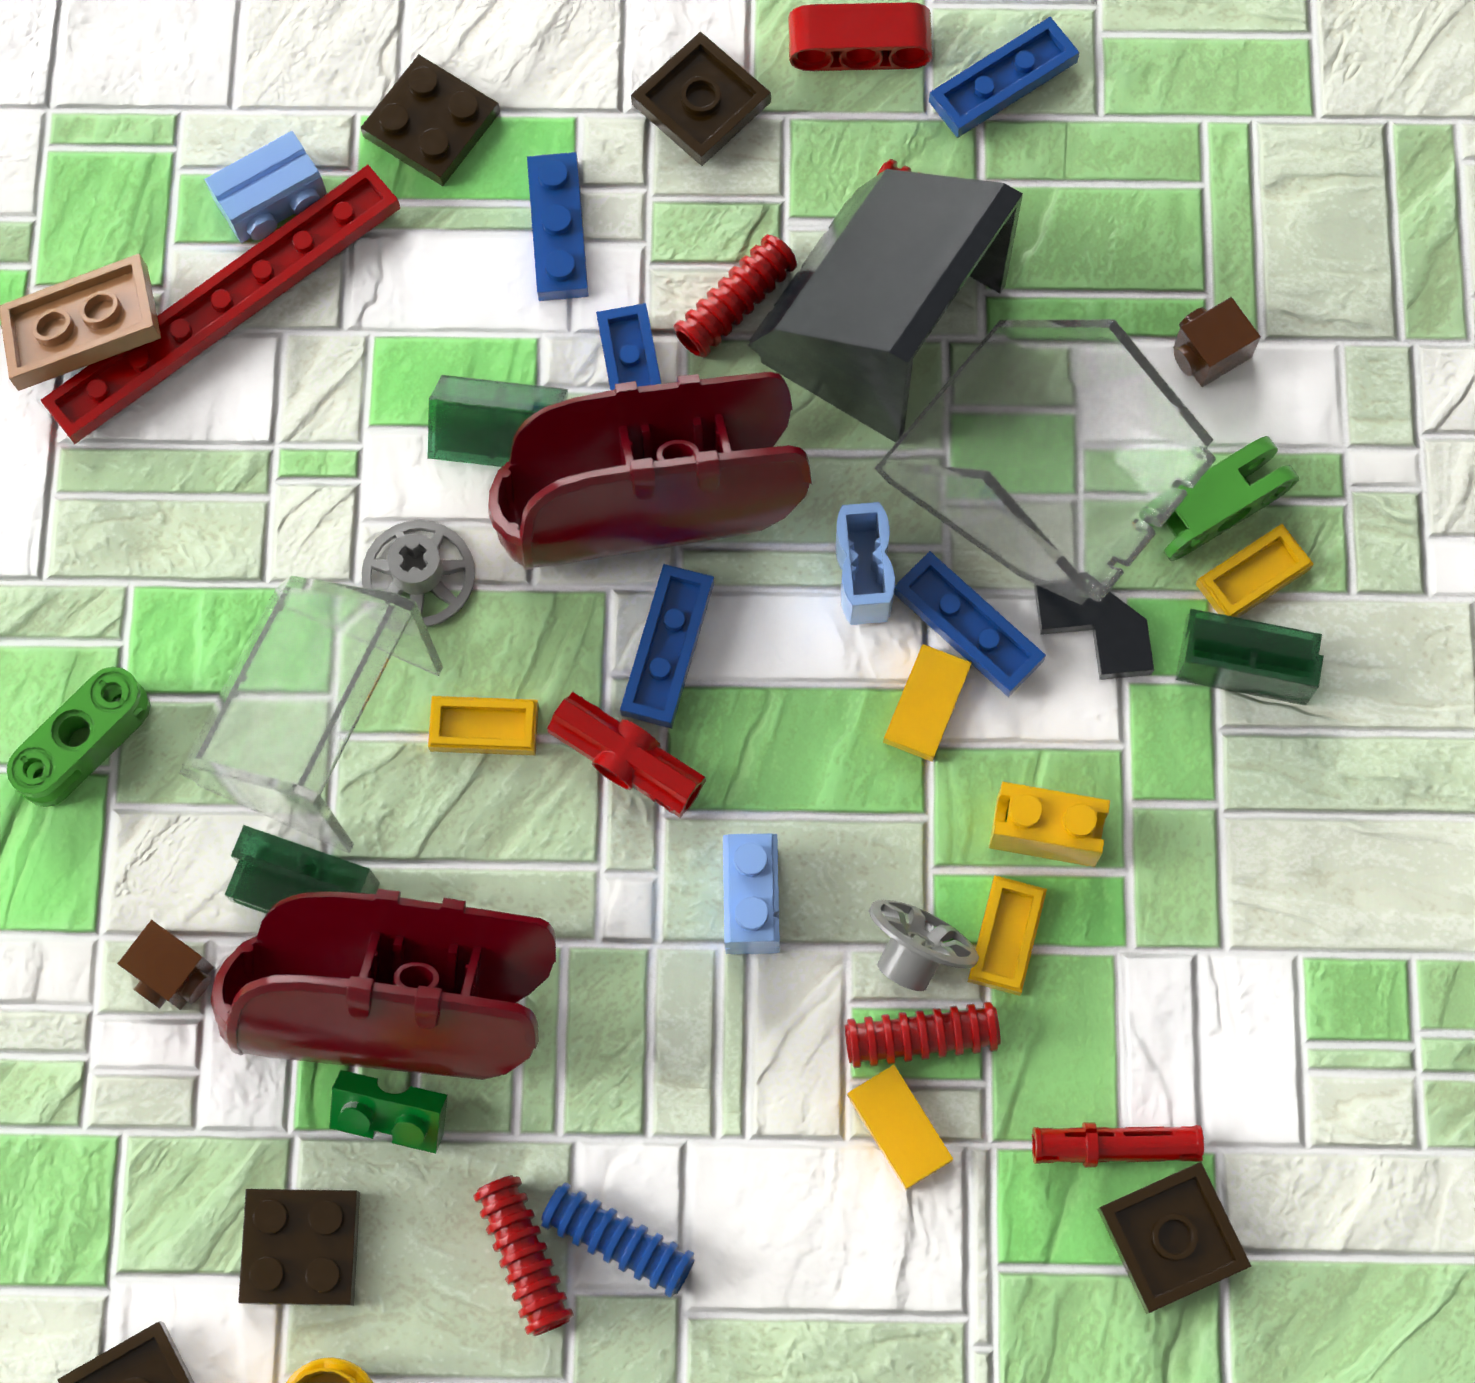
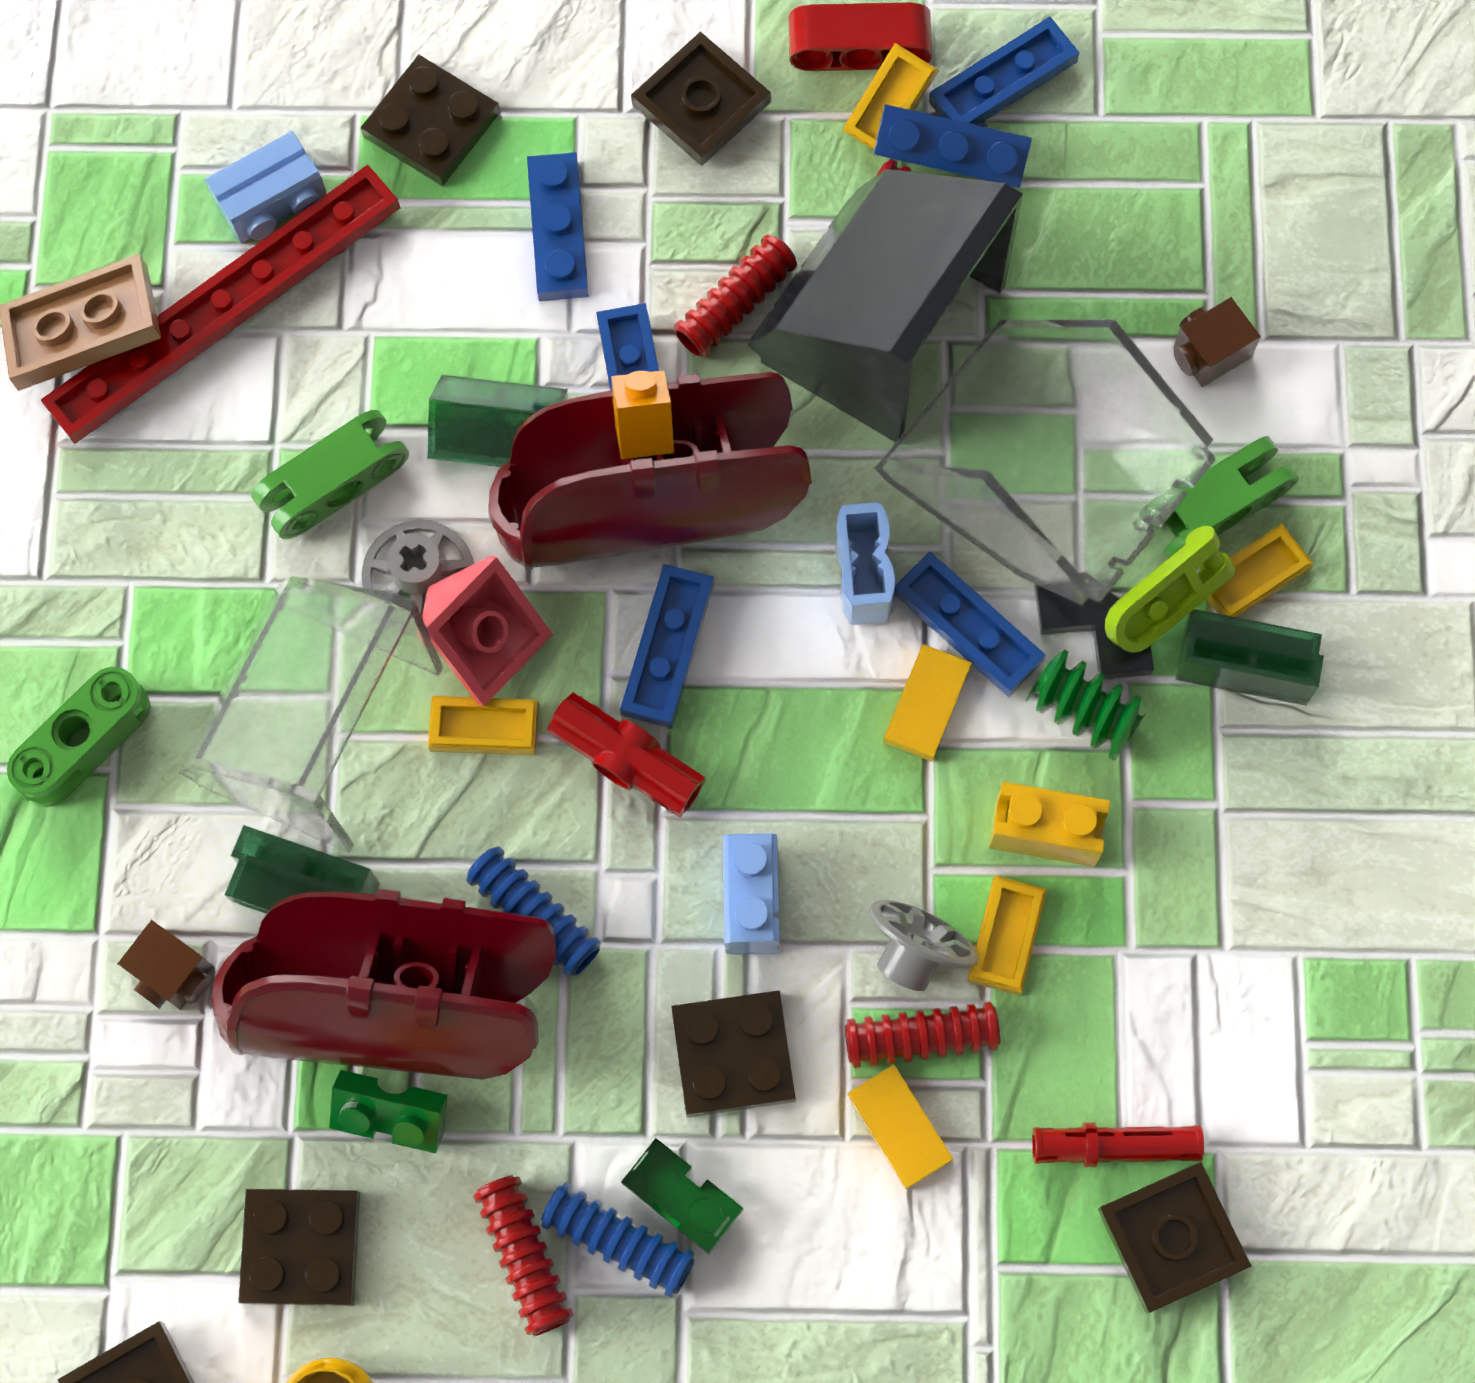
none -> bright green piece [251,410,409,540]
none -> coral slope [420,556,553,706]
none -> blue piece [466,846,601,978]
none -> light orange brick [611,370,674,459]
none -> green piece [621,1138,744,1255]
none -> dark brown plate [671,990,796,1117]
none -> yellow tile [842,43,939,150]
none -> blue plate [873,104,1032,188]
none -> green piece [1026,649,1145,760]
none -> lime plate [1105,526,1236,653]

